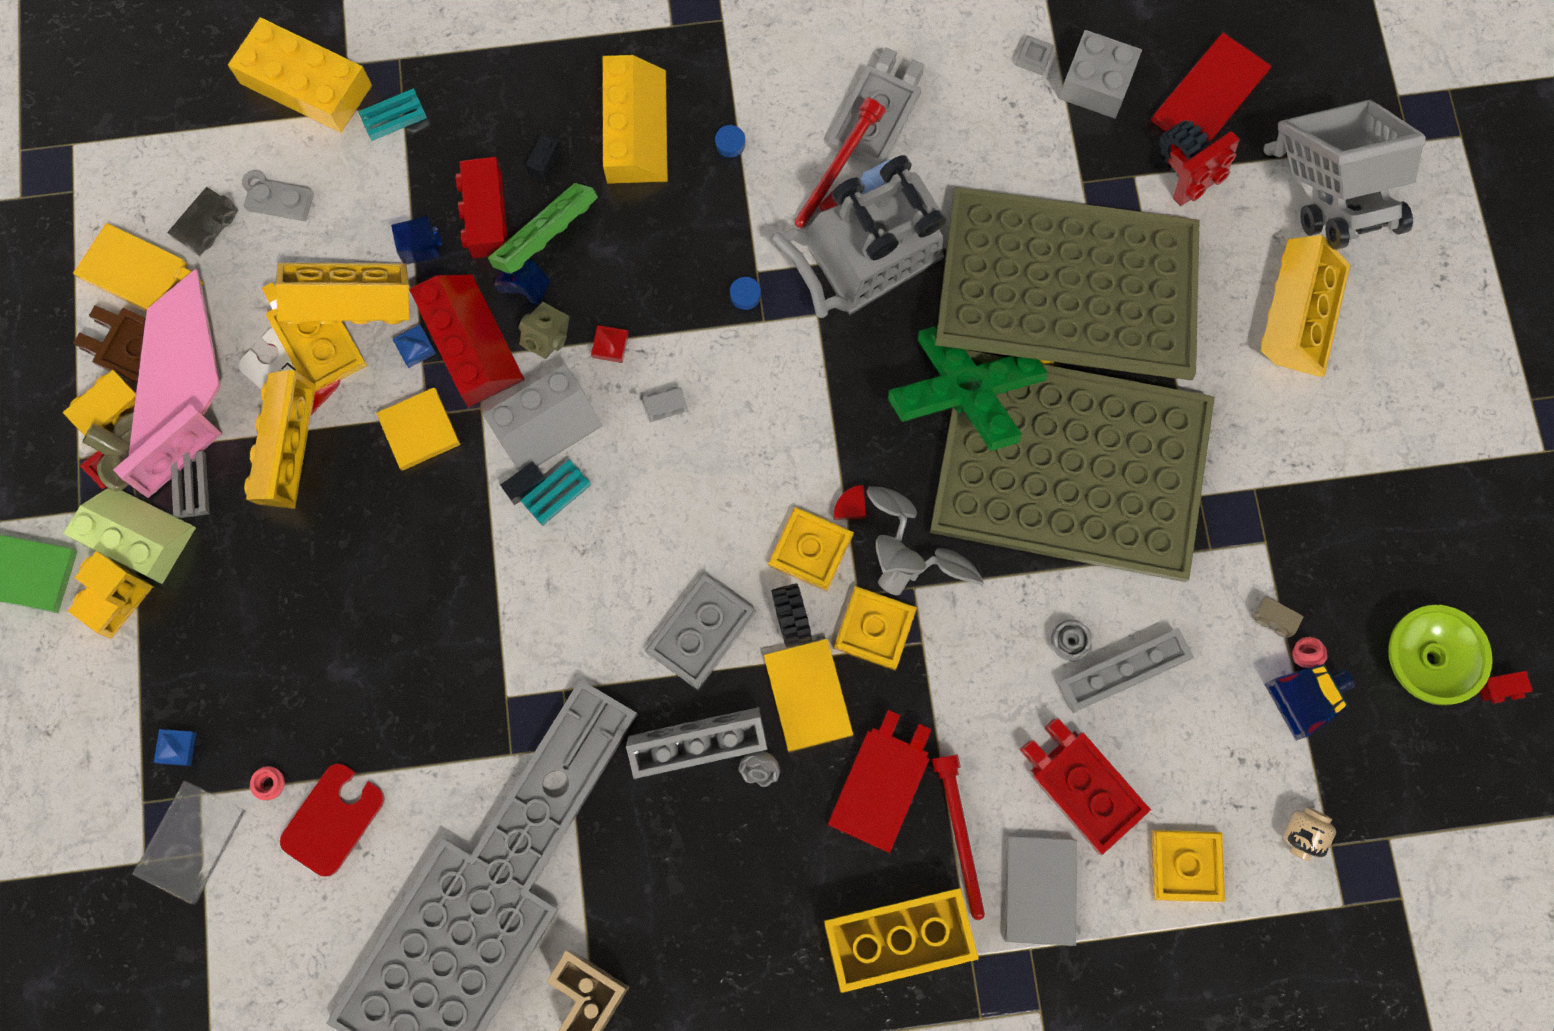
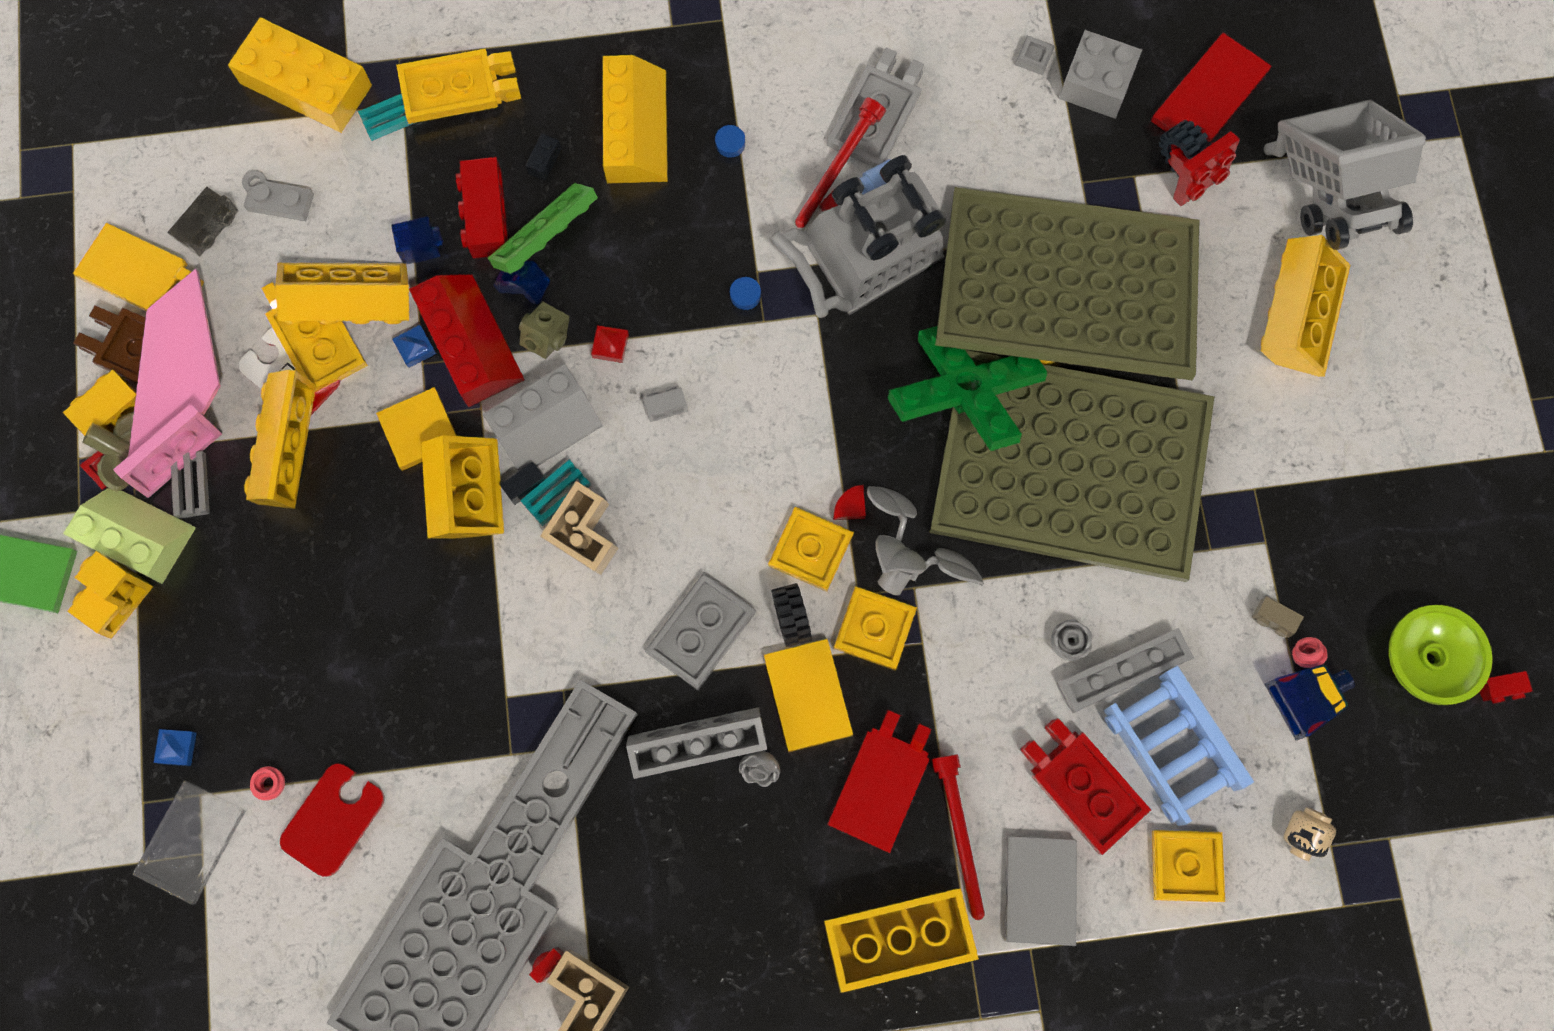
none -> yellow tile [396,48,521,124]
none -> yellow slope [421,435,504,539]
none -> red tile [529,947,564,983]
none -> tan brick [540,481,618,575]
none -> light blue fence [1104,665,1254,826]

